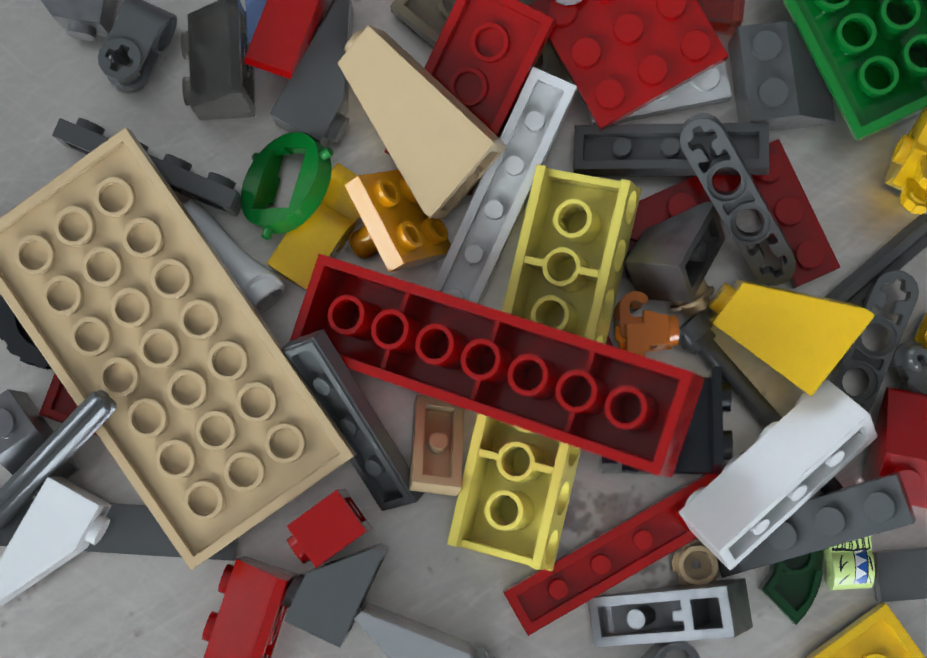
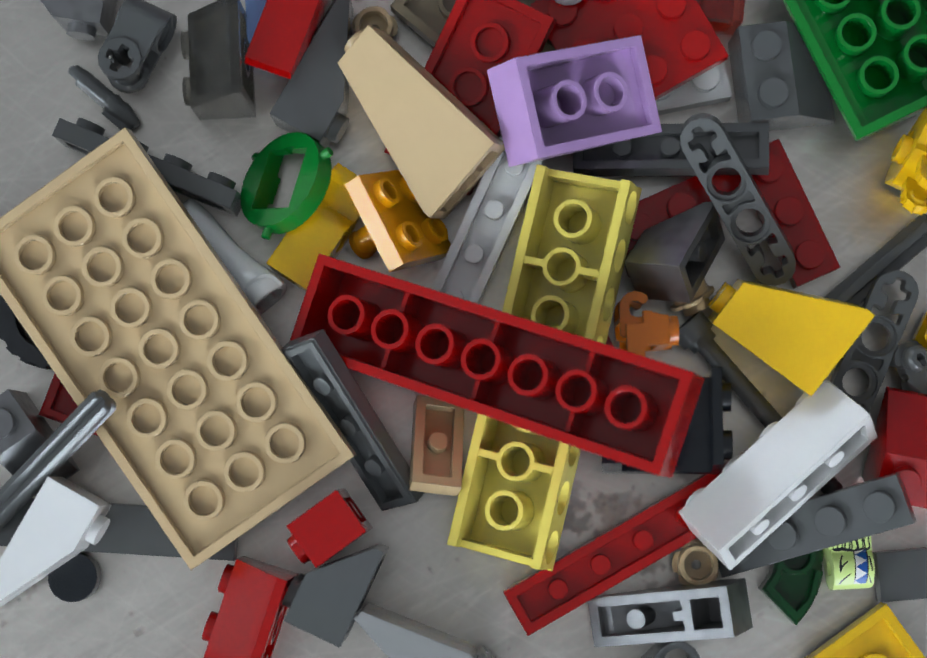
none -> black tile [48,552,101,602]
none -> dark grey piece [69,65,140,130]
none -> tan plate [352,6,398,38]
none -> lavender slope [487,35,662,167]

